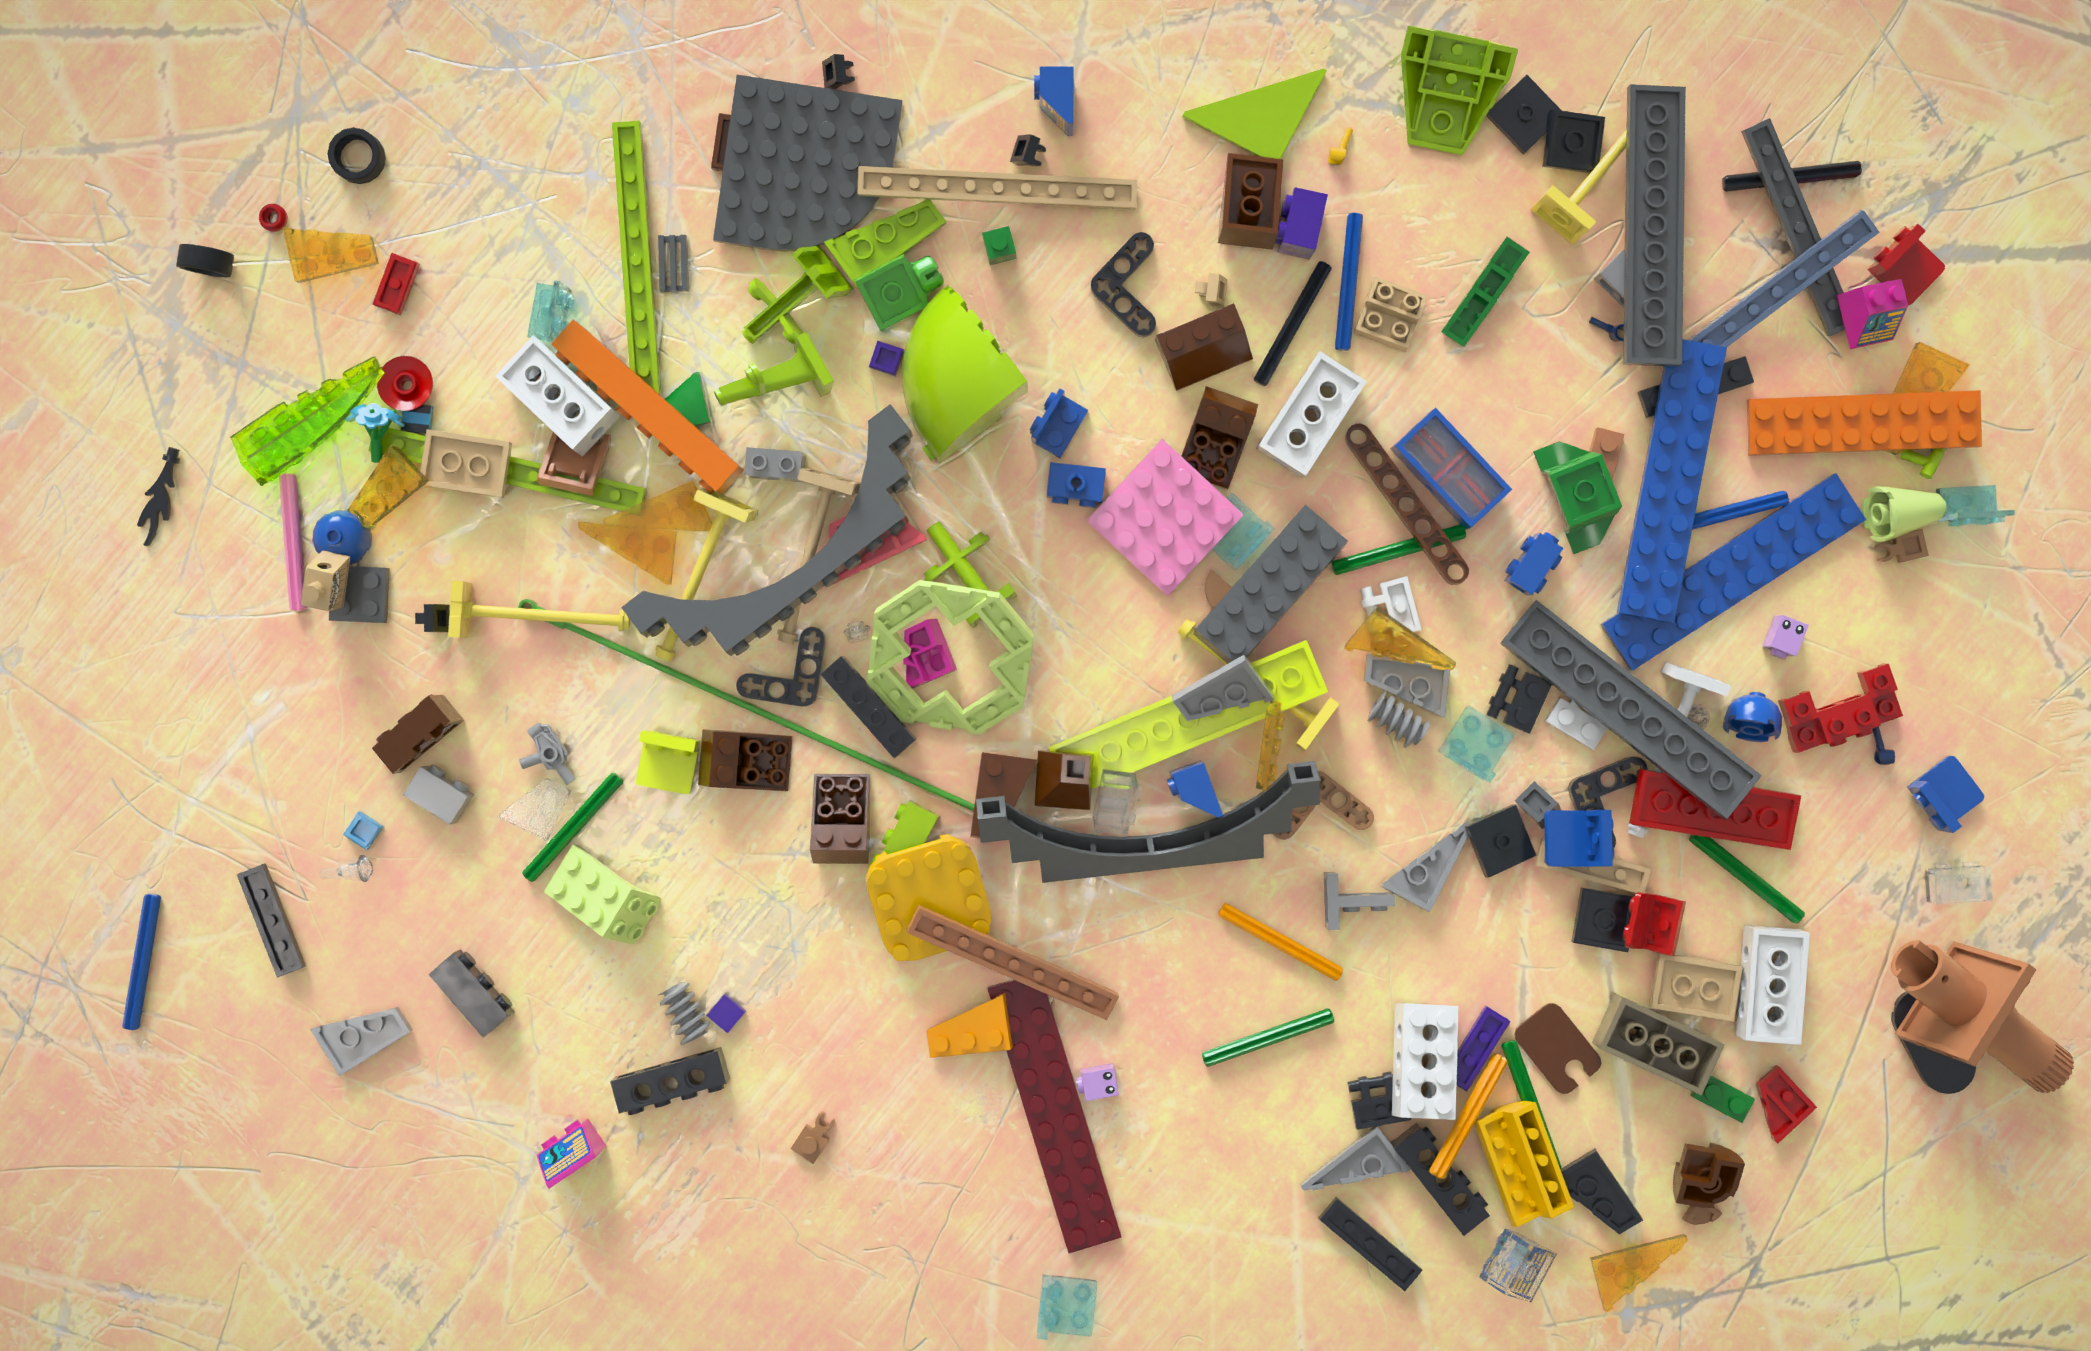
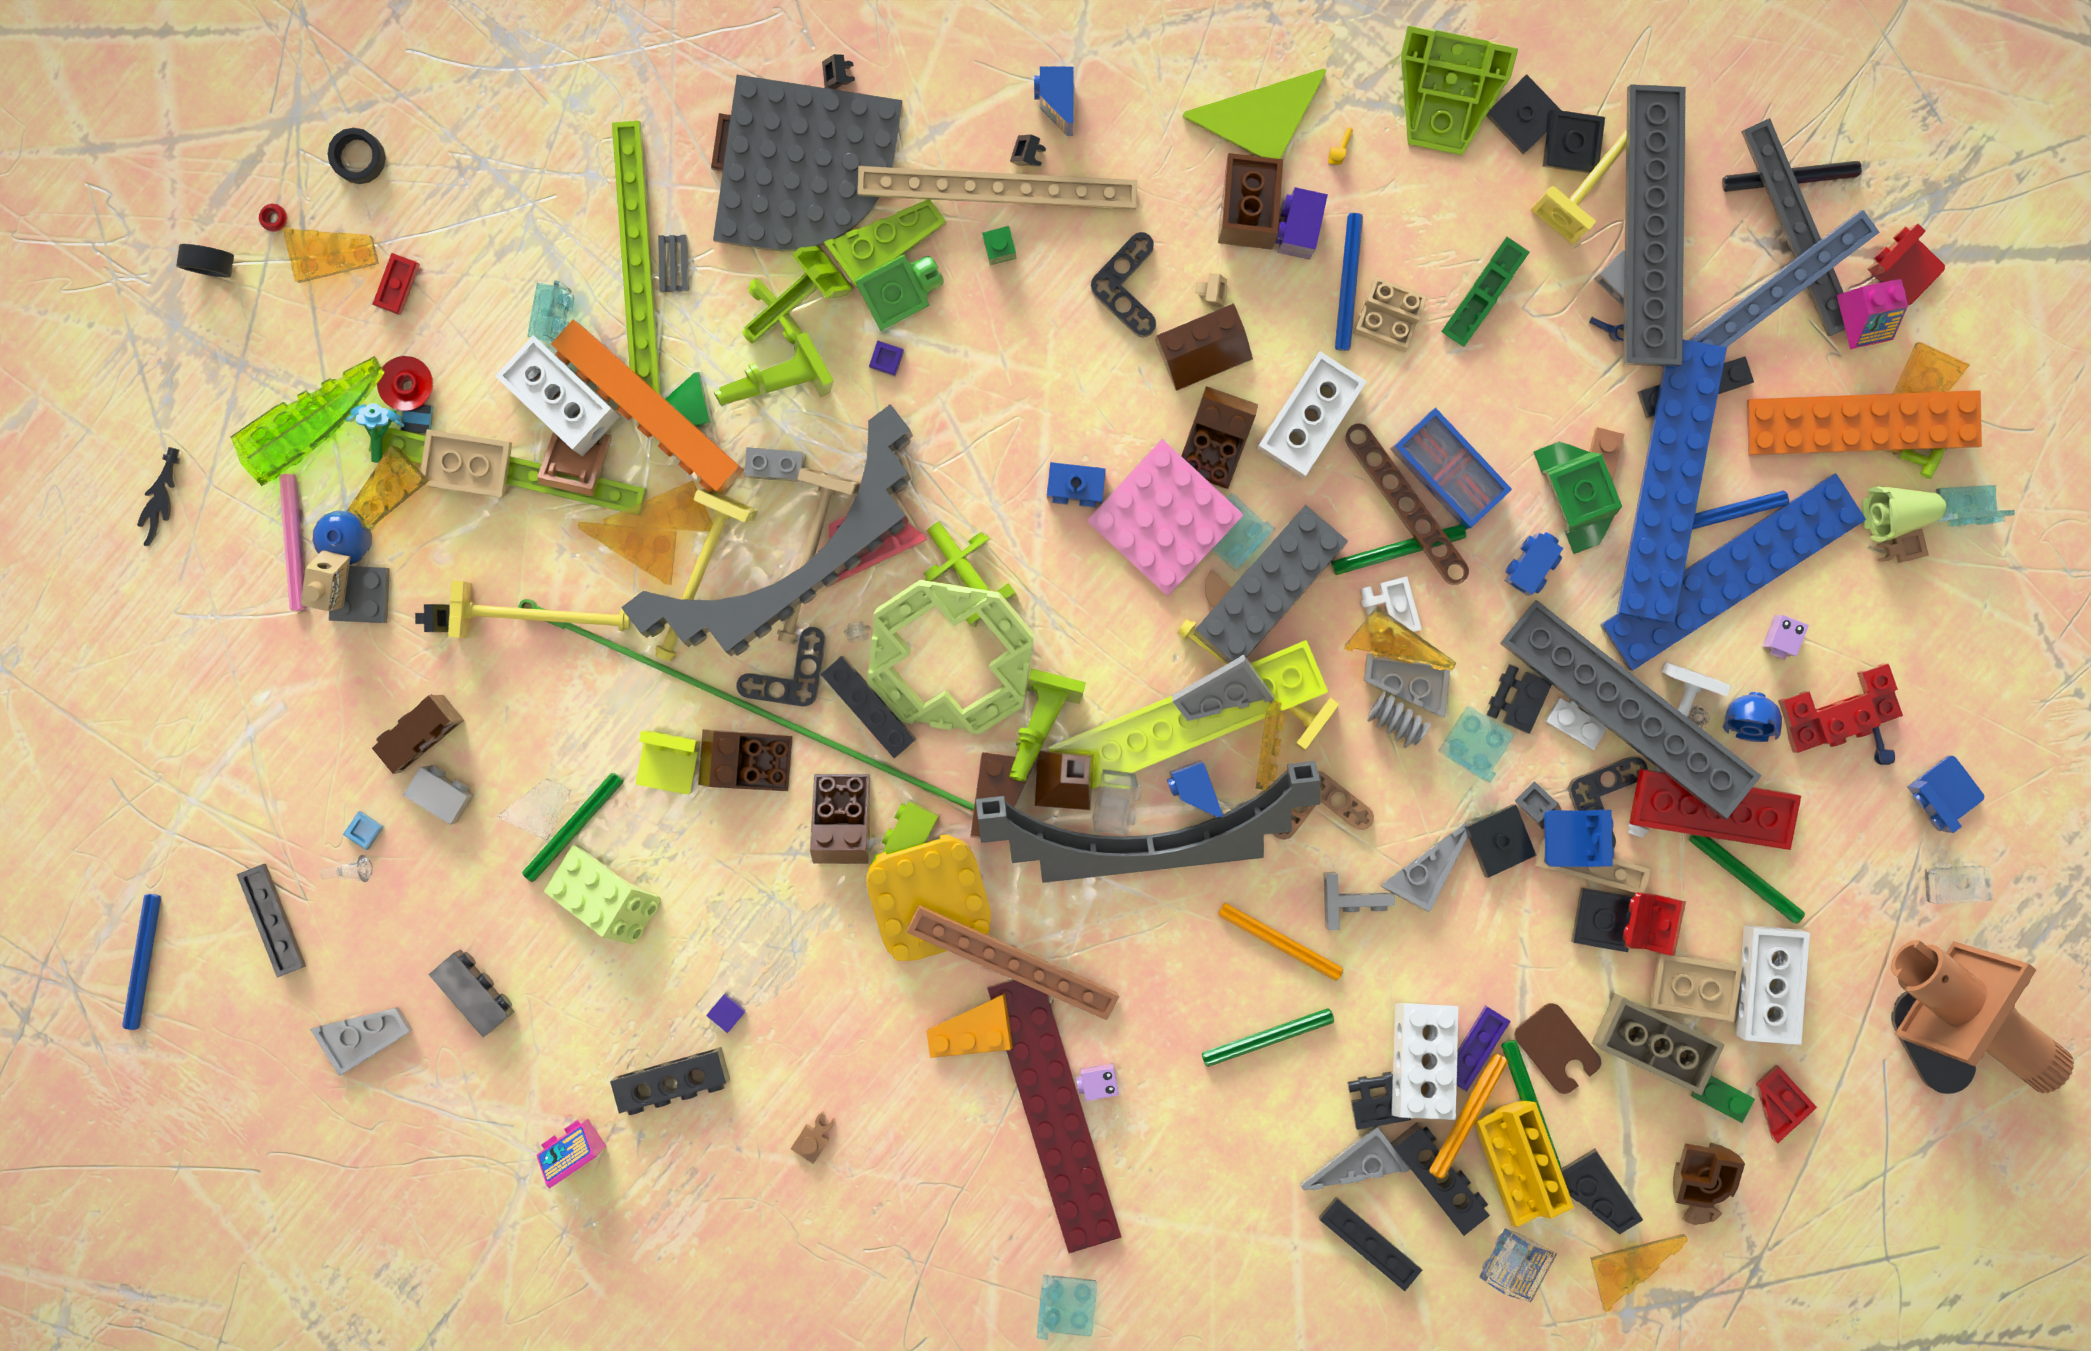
light grey piece [519,722,576,785] -> none
light grey piece [658,981,710,1045] -> none
lime brick [902,285,1028,464] -> none
dark pink slope [903,619,957,689] -> none
blue bracket [1029,388,1088,459] -> none
black axle [1254,261,1332,386] -> none
none -> lime piece [1009,668,1086,782]

